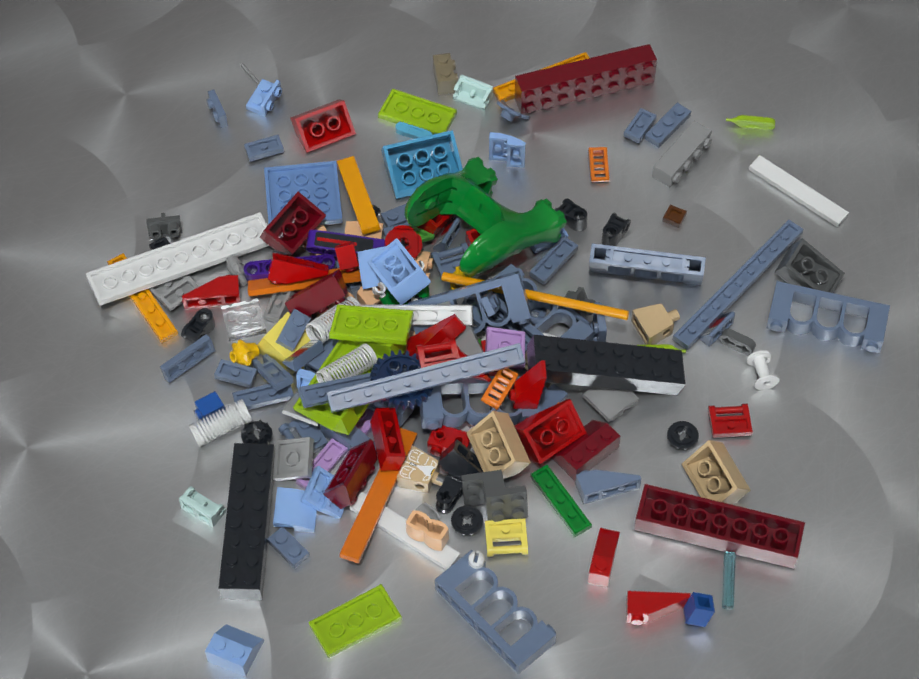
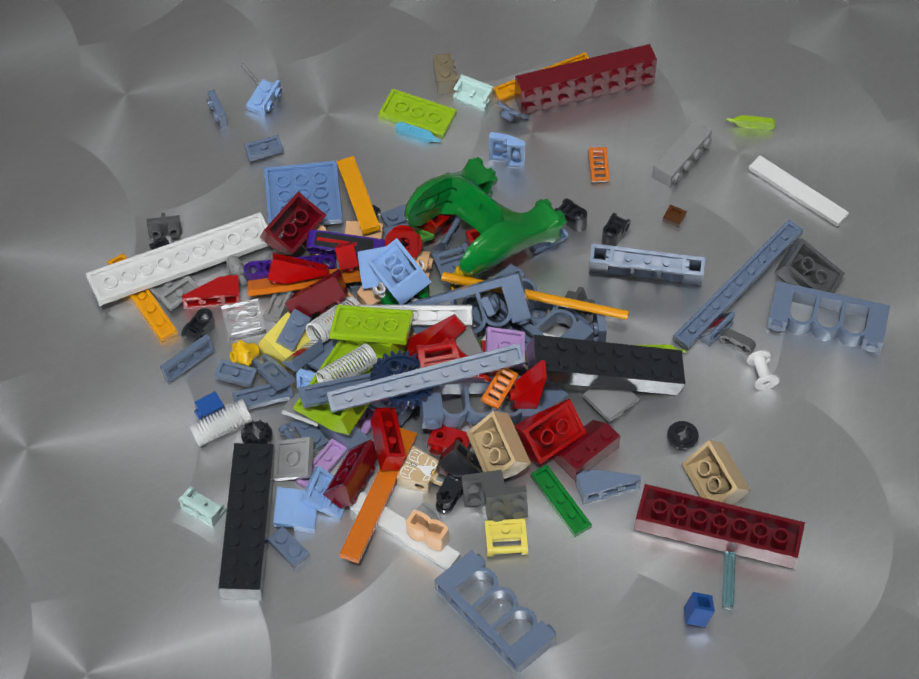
light blue slope [205,624,264,677] -> none
red slope [290,99,356,153] -> none
lime tile [309,584,402,658] -> none
dark azure slope [381,130,463,199] -> none
black gear [451,505,483,536] -> none
white hinge [468,551,485,569] -> none
sand blue plate [529,236,578,285] -> none
red slope [588,528,620,587] -> none
sand blue plate [623,108,657,143] -> none
red slope [626,591,690,625] -> none
tan torso [631,304,680,345] -> none
sand blue plate [645,102,691,148] -> none
red plate [708,403,753,438] -> none

